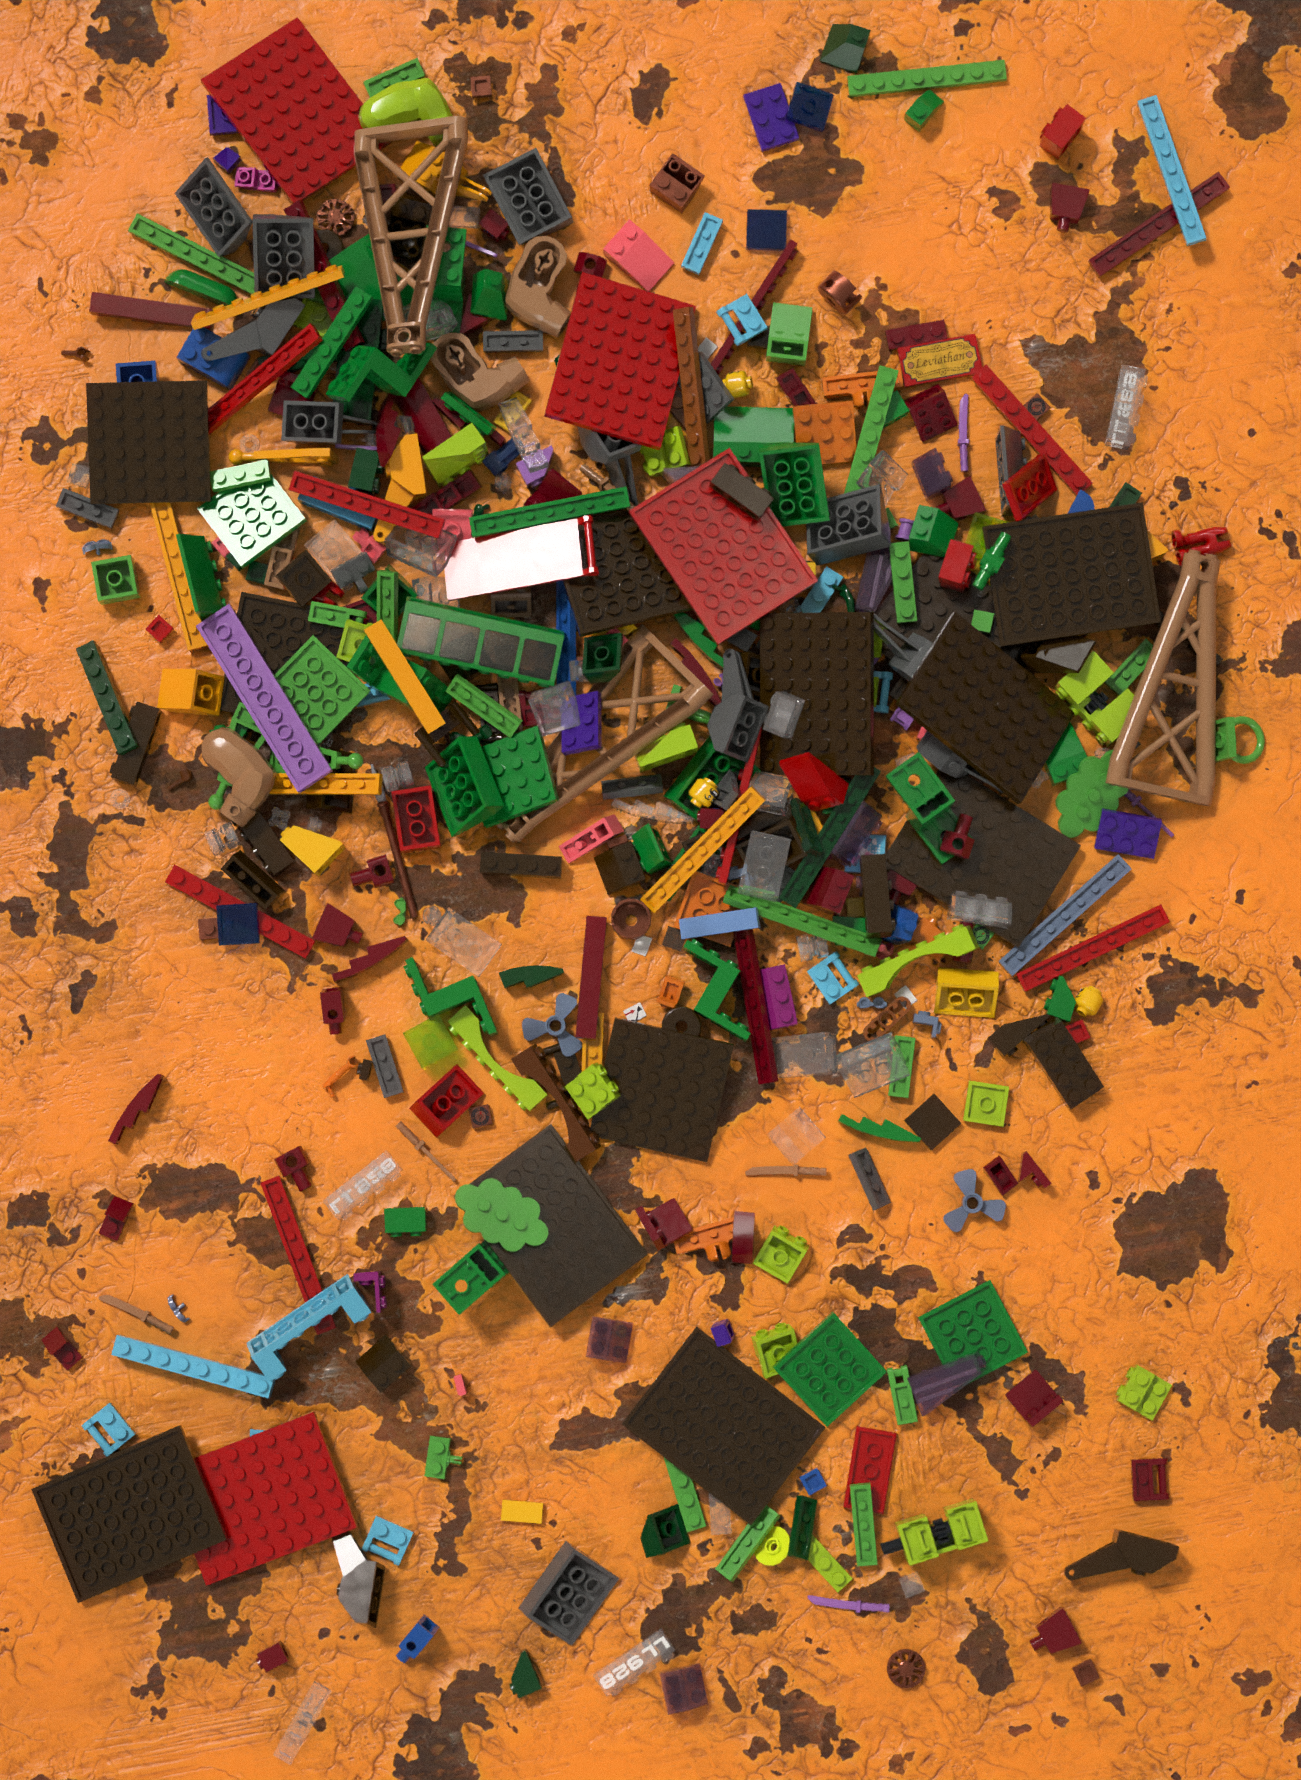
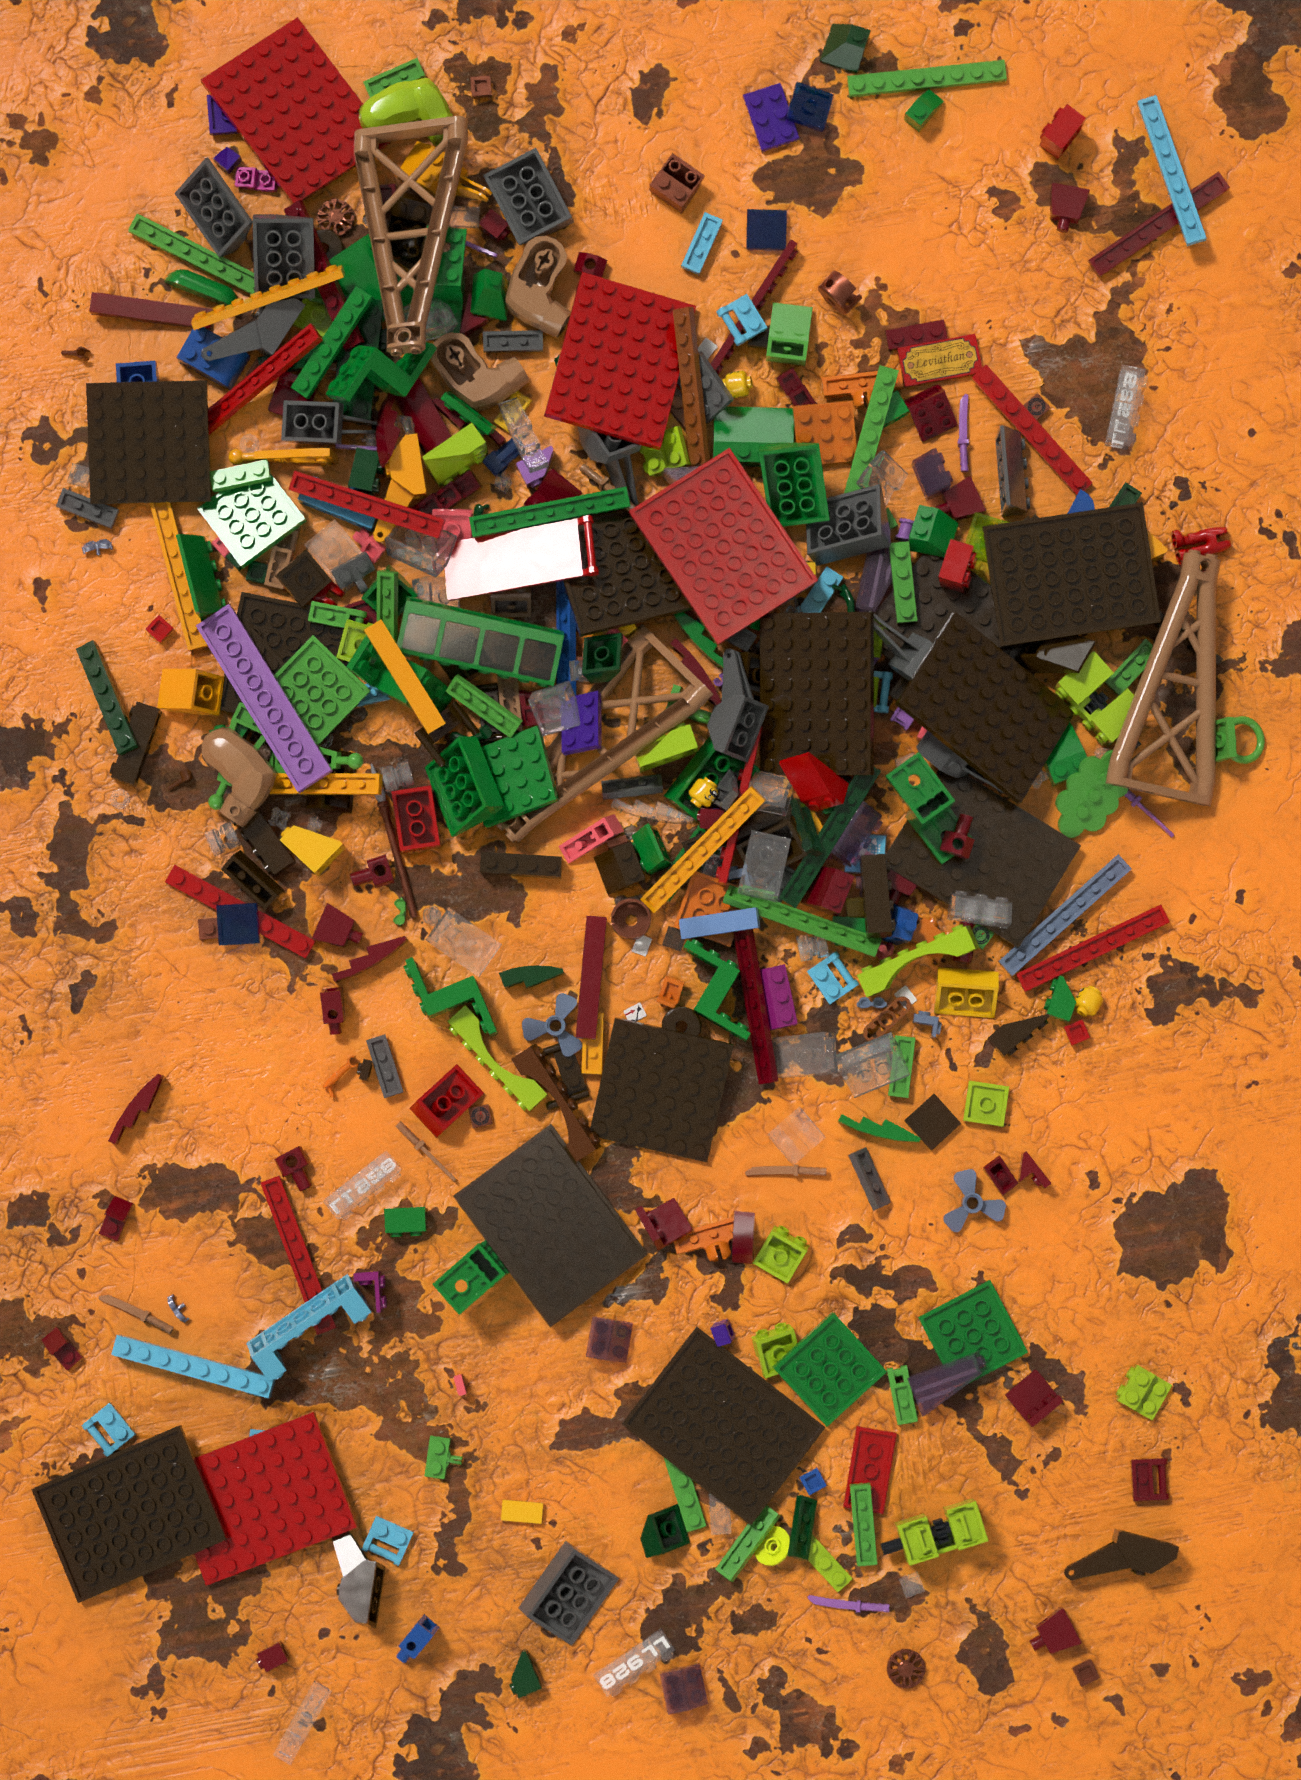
bright green brick [91,555,141,605] -> none
dark brown slope [355,1335,413,1393] -> none
clear neon green brick [403,1014,459,1070] -> none
bright green plate [455,1178,548,1252] -> none
lime plate [565,1063,621,1119] -> none
coral slope [603,219,674,292] -> none
dark brown brick [709,463,774,521] -> none
clear brick [763,691,805,738] -> none
bright green tile [971,610,994,634] -> none
green pin [973,532,1012,591] -> none
red tile [1002,453,1057,521] -> none
dark brown brick [1023,1017,1104,1110] -> none
dark purple plate [1094,808,1162,859] -> none

